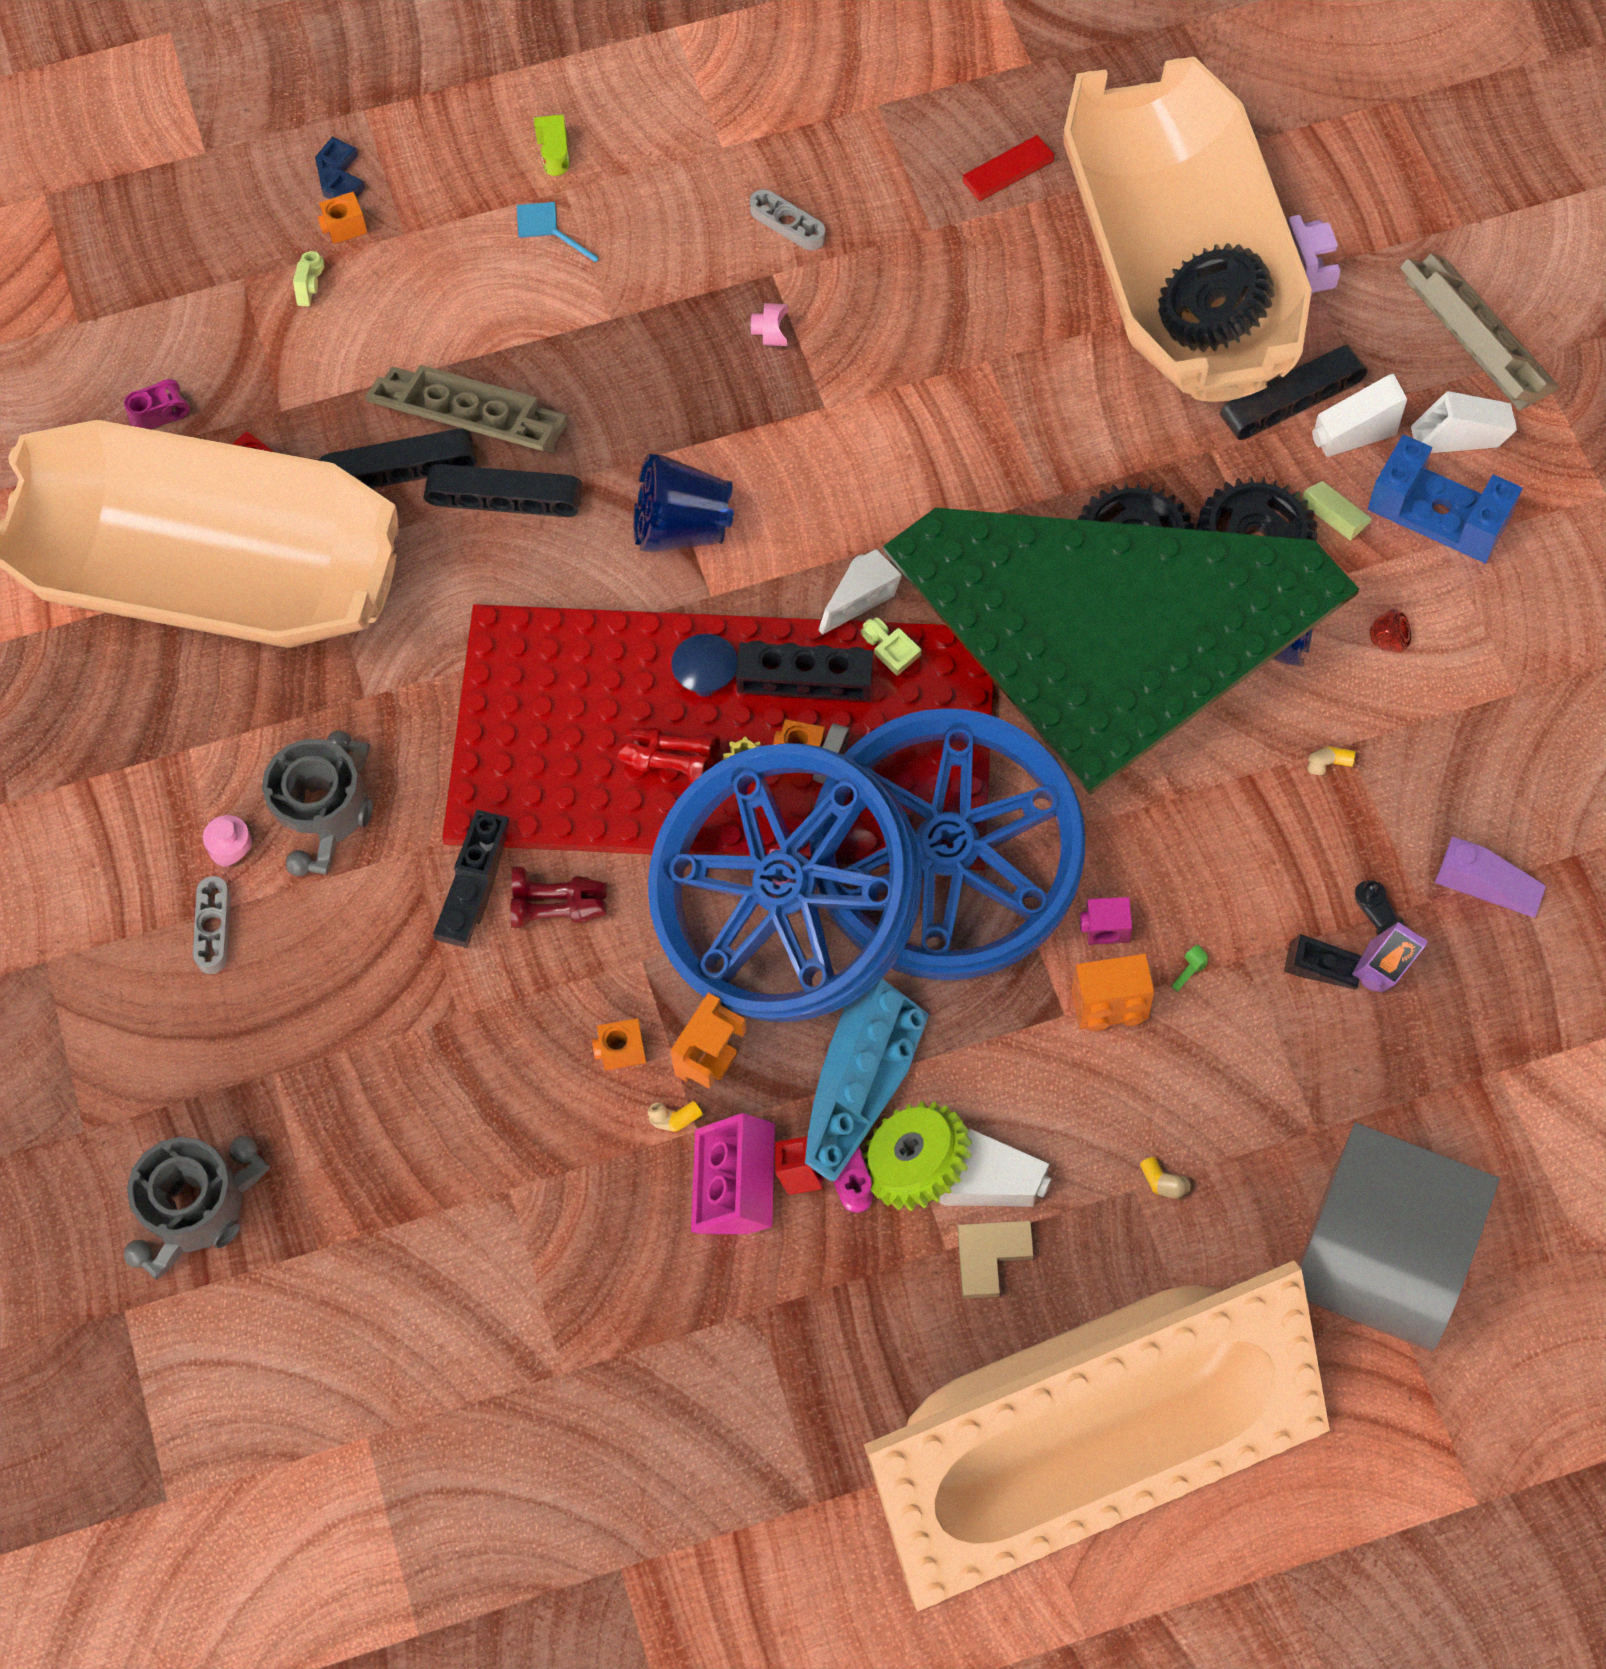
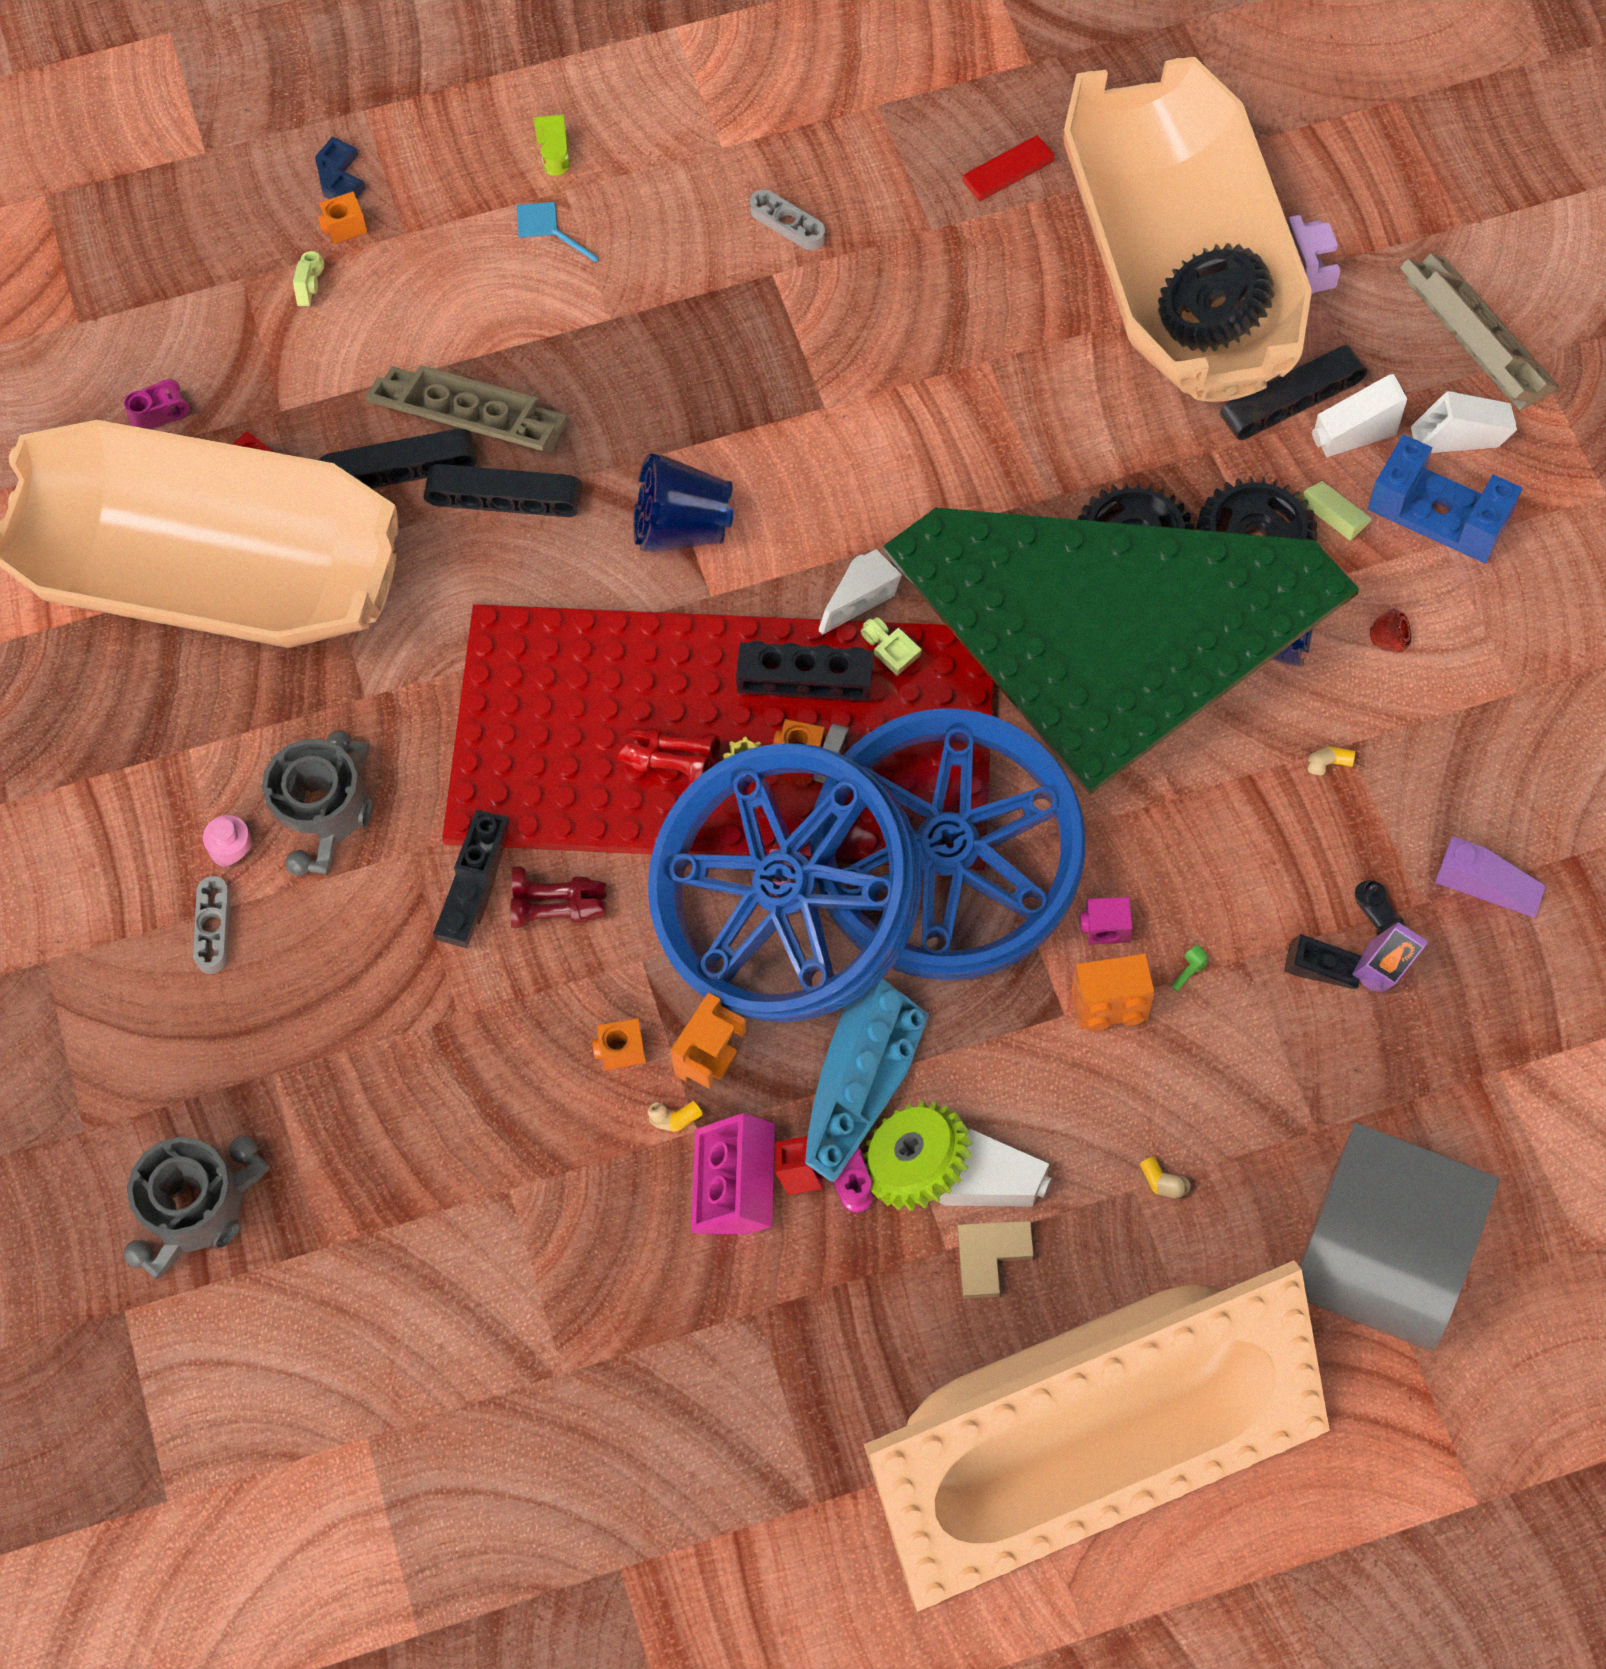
dark blue dish [671,634,738,697] -> none
bright pink piece [751,303,789,346] -> none

